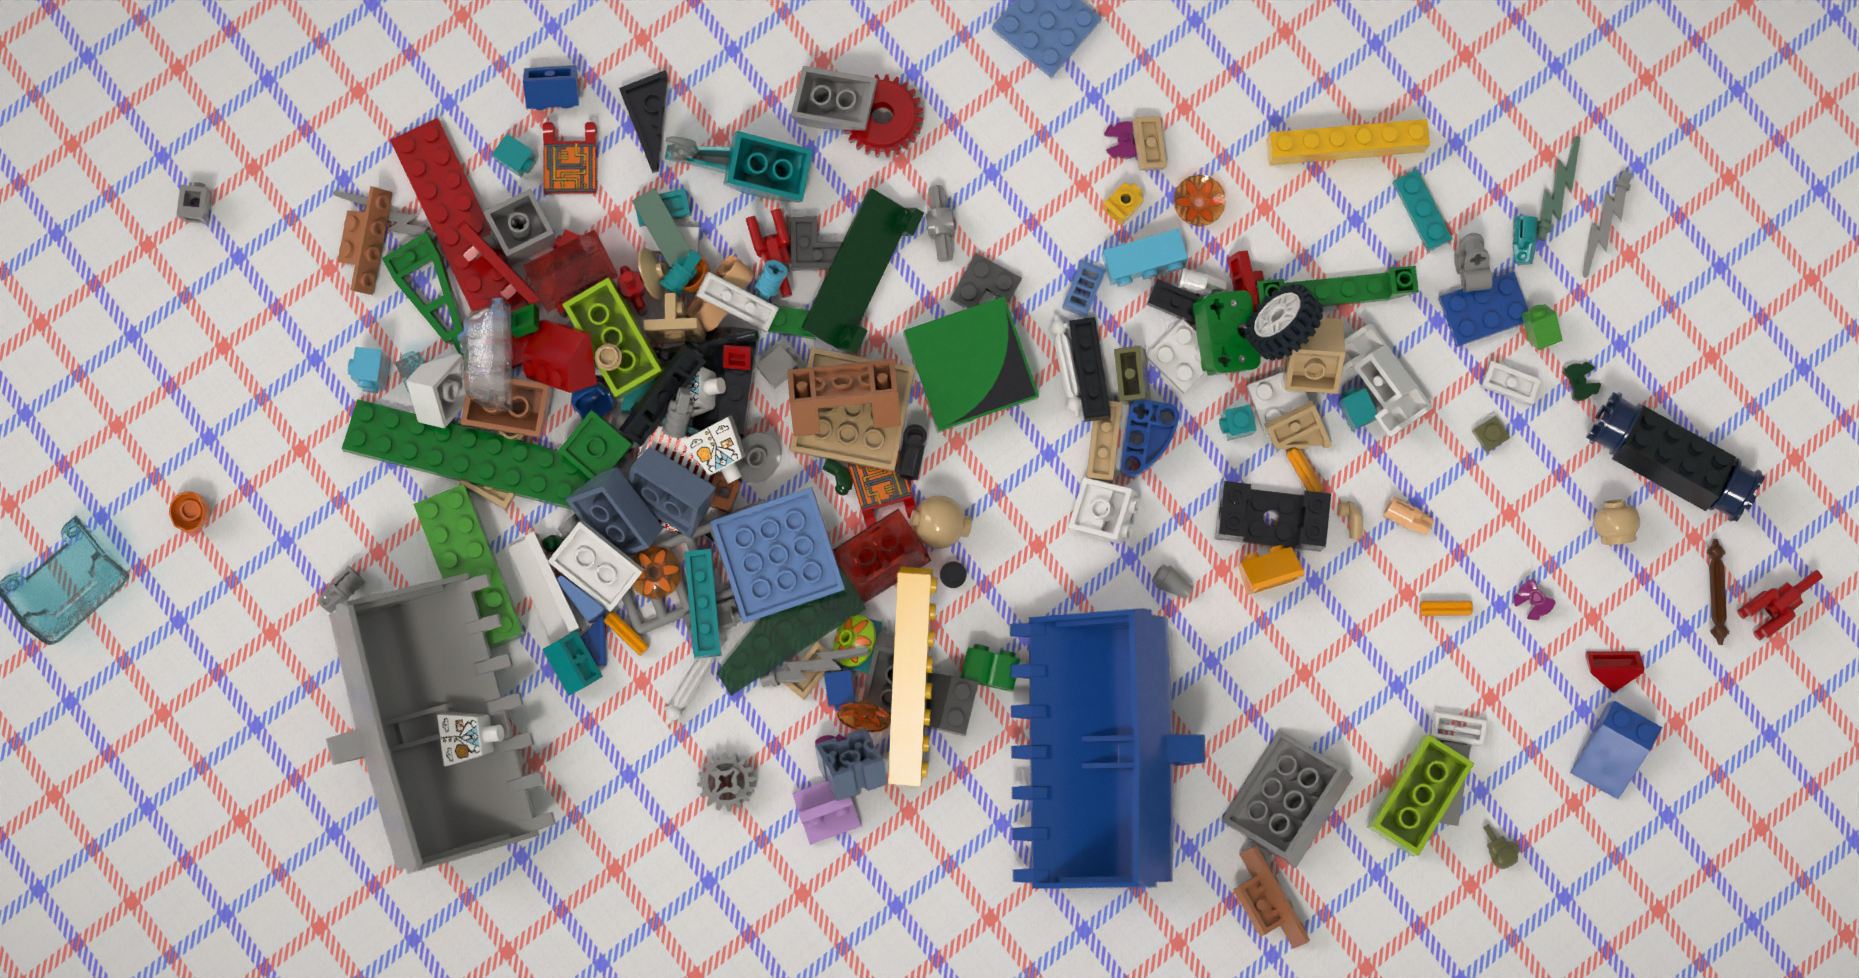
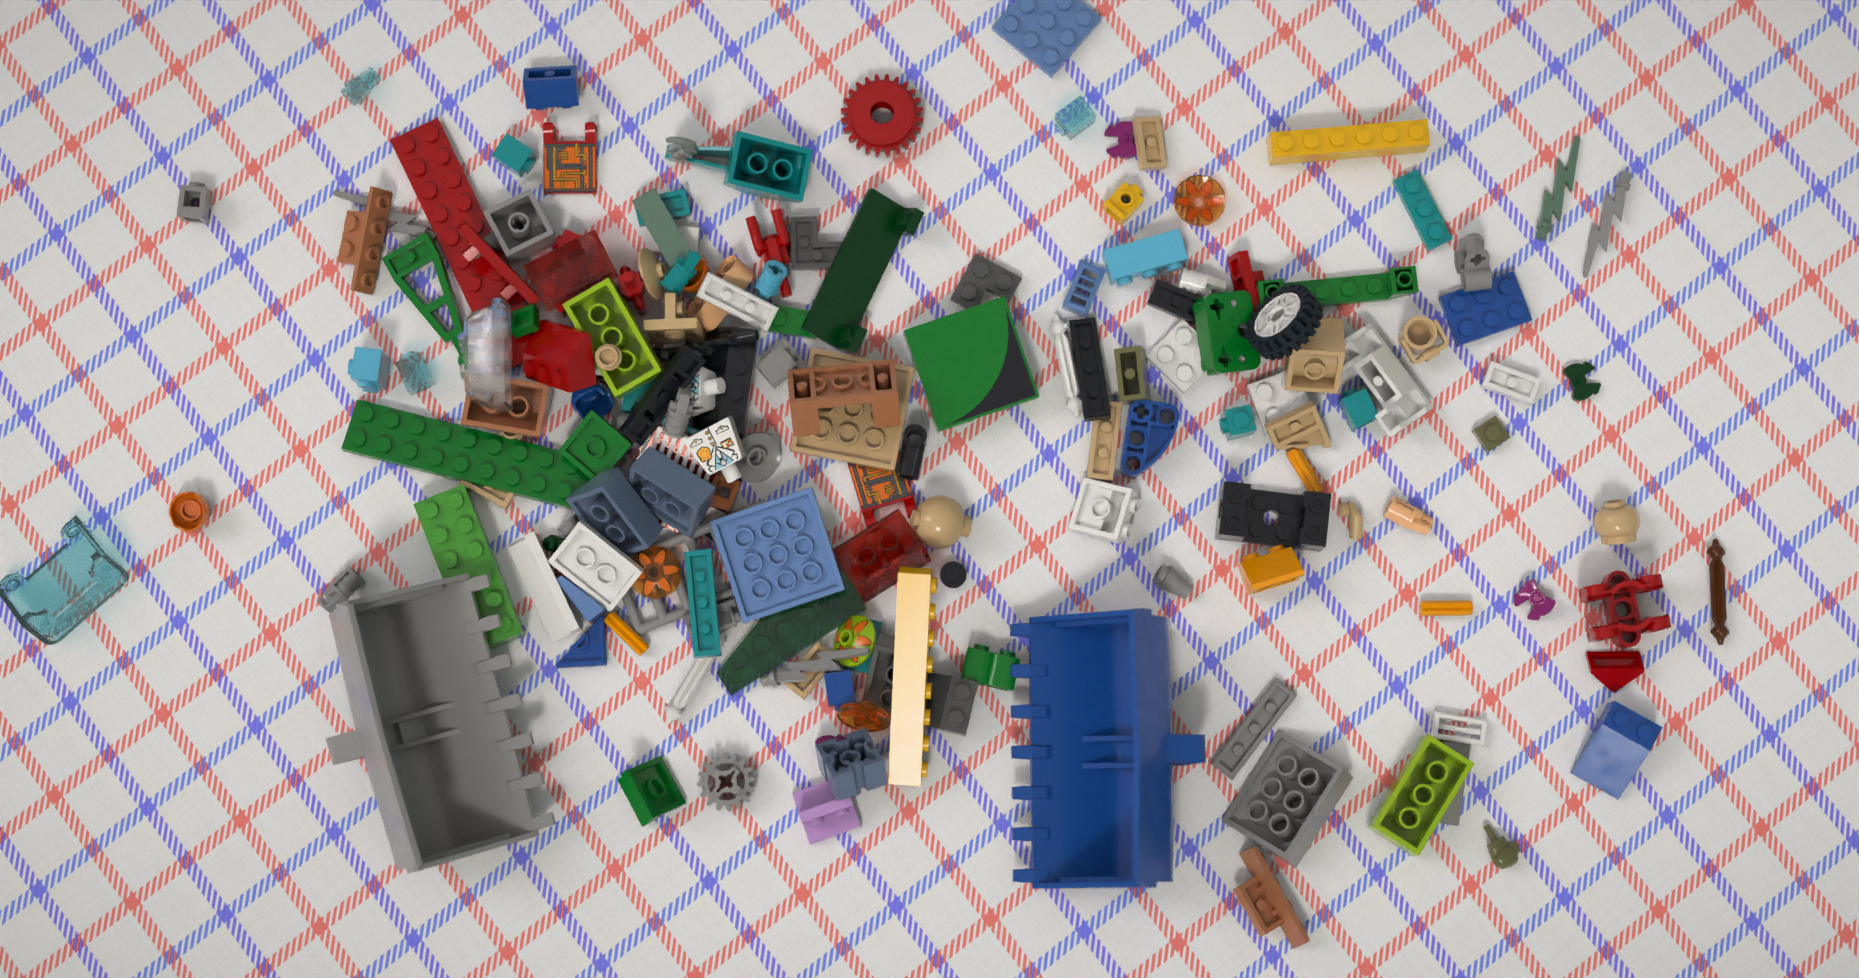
white slope [406,354,469,428] -> none
white torso [437,712,504,766] -> none
teal hinge [542,630,603,696] -> none
black wing [619,70,668,173] -> none
red slope [723,345,751,370] -> none
light grey slope [791,66,878,130] -> none
dark green arm [822,459,853,496] -> none
light grey axle [926,185,955,262] -> none
teal hinge [1513,216,1538,265] -> none
bright green brick [1521,304,1563,350] -> none
black brick [1586,392,1765,522] -> none
red plant [1737,570,1823,641] -> none
none -> clear light blue cone [341,68,380,106]
none -> green bracket [617,756,686,827]
none -> clear light blue brick [1054,95,1097,140]
none -> light grey tile [1210,679,1297,780]
none -> tan piece [1398,316,1449,364]
none -> red piece [1578,570,1672,649]

